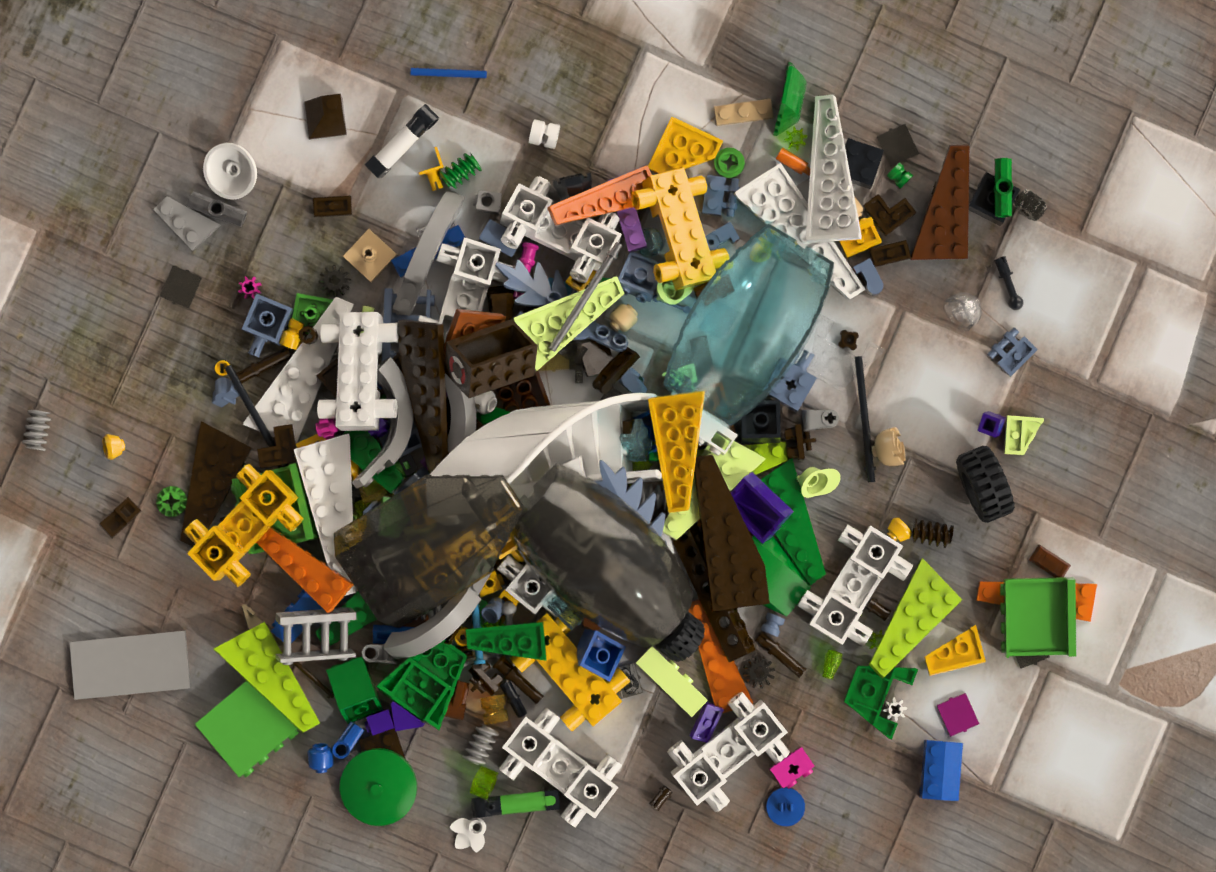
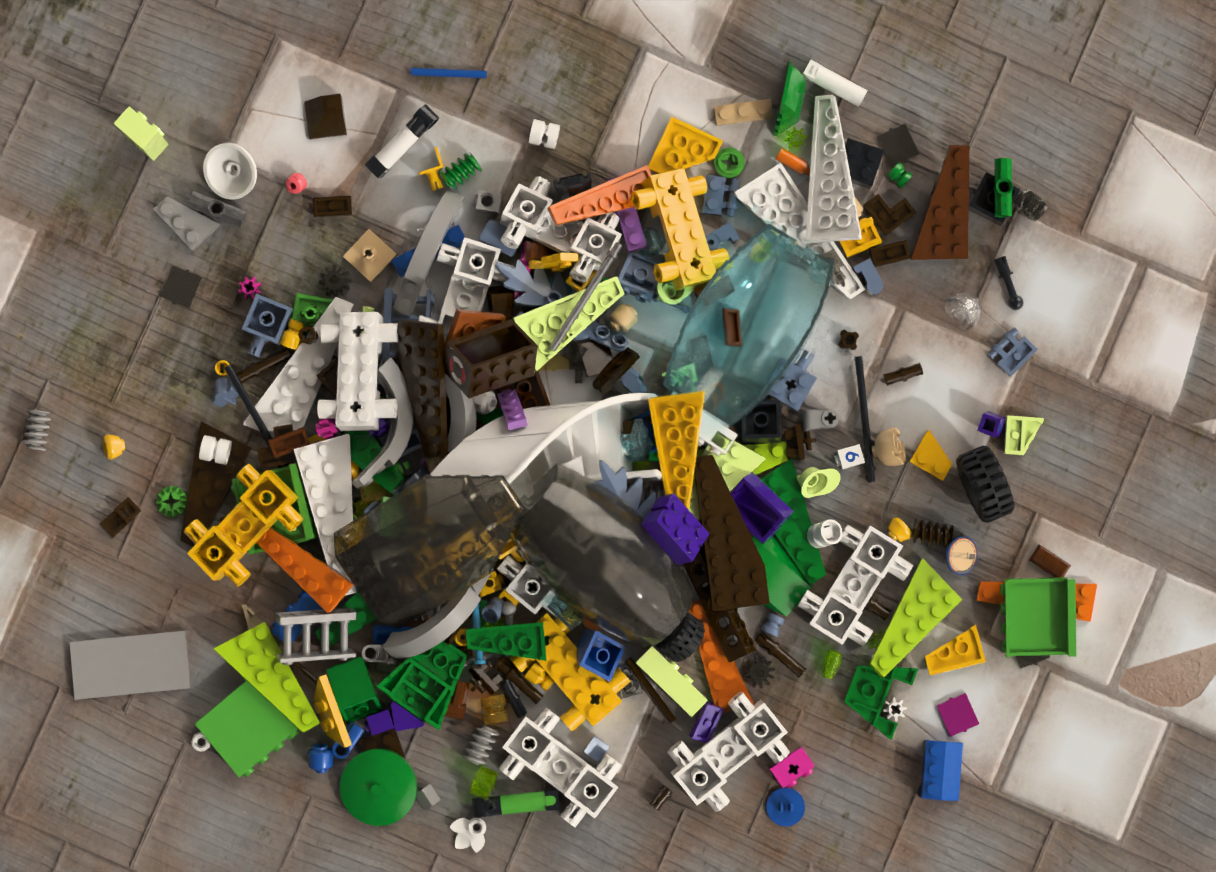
none -> yellowish green brick [114,106,169,161]
none -> white plate [191,732,211,752]
none -> white wheel [199,435,232,465]
none -> reddish brown tile [267,427,310,458]
none -> coral piece [286,173,307,194]
none -> yellow wing [314,675,352,748]
none -> light grey slope [416,784,441,810]
none -> medium lavender plate [497,389,528,430]
none -> yellow piece [524,662,554,691]
none -> reddish brown tile [525,241,557,261]
none -> yellow wing [528,253,578,272]
none -> sand blue slope [583,736,609,763]
none -> dark brown bar [625,657,676,723]
none -> dark purple piece [641,493,709,565]
none -> reddish brown tile [722,308,742,347]
none -> white piece [803,60,868,107]
none -> white wheel [807,520,842,548]
none -> clear smoke plate [817,249,846,285]
none -> white brick [834,444,865,470]
none -> dark brown pin [883,363,923,386]
none -> yellow wing [909,430,952,481]
none -> piece [946,536,978,575]

